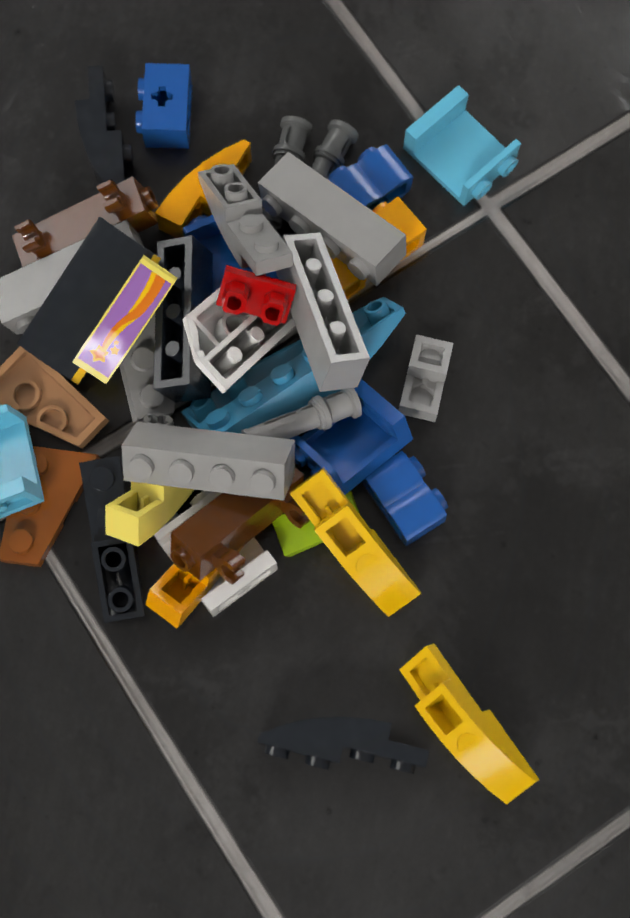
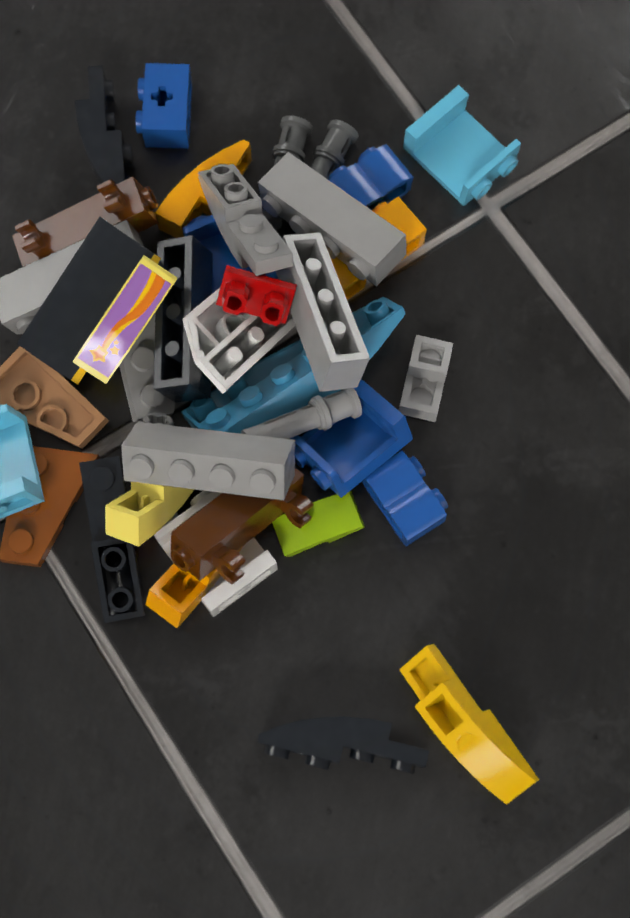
yellow slope [290,467,421,617] -> none

